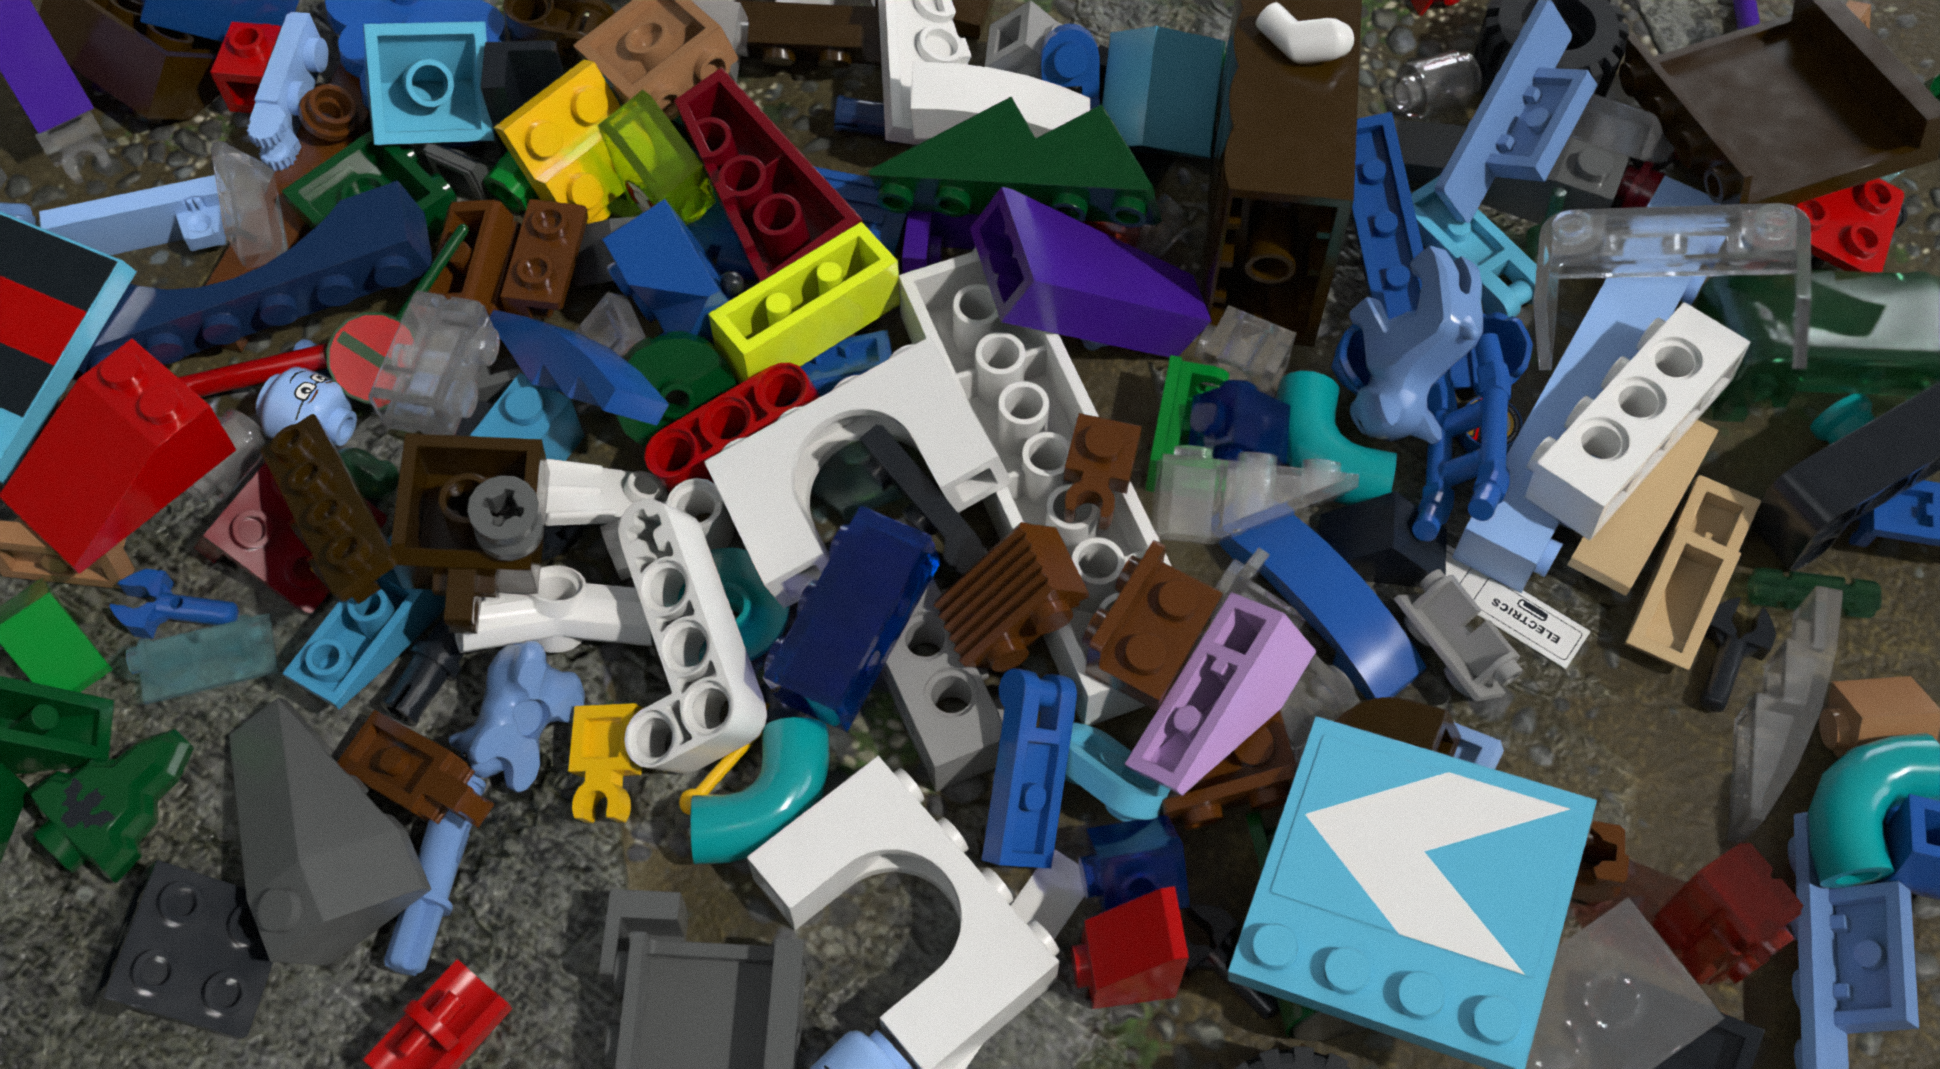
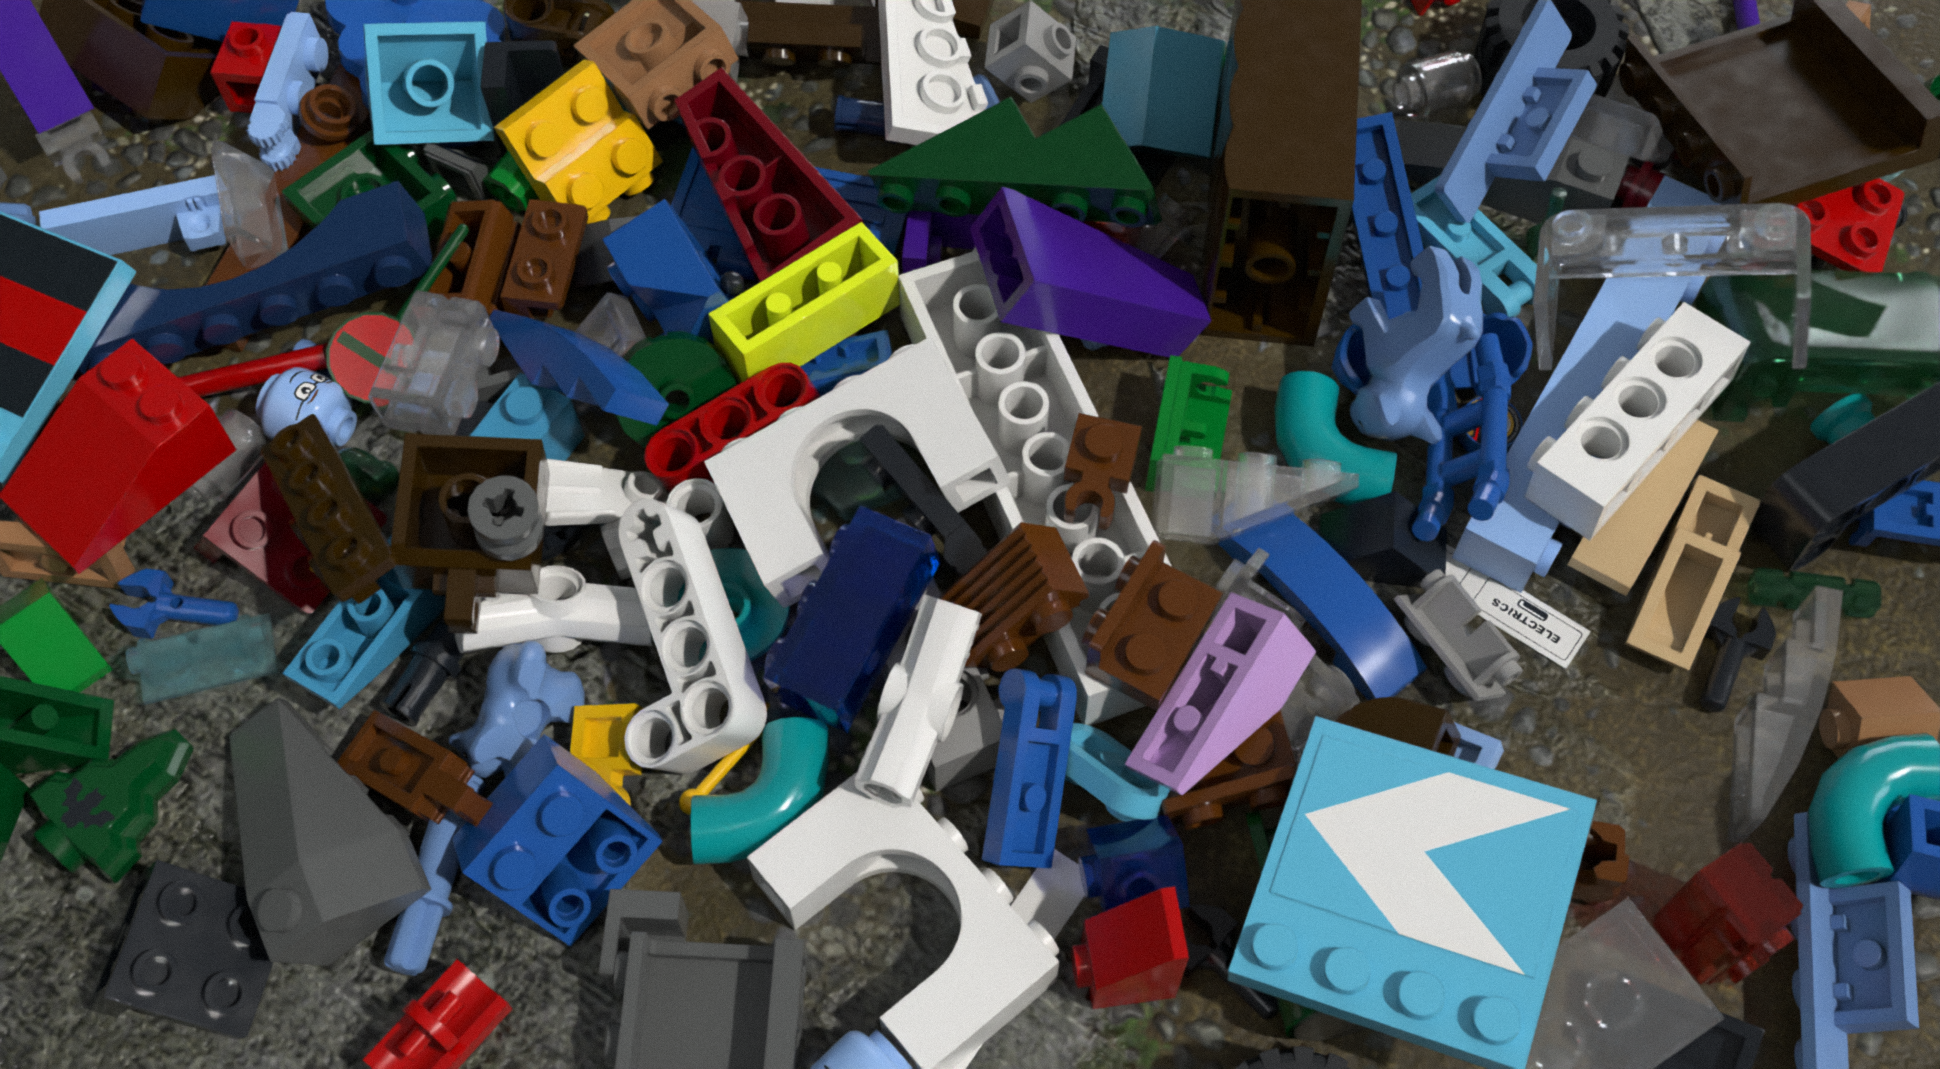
clear neon green slope [597,90,716,226] -> none
white slope [911,62,1090,139] -> none
blue plate [1041,23,1100,110] -> none
clear blue brick [1188,380,1290,476] -> none
clear brick [1194,305,1296,412] -> none
white arm [1256,2,1354,64] -> none
none -> blue slope [452,734,663,947]
none -> white piece [855,594,982,808]

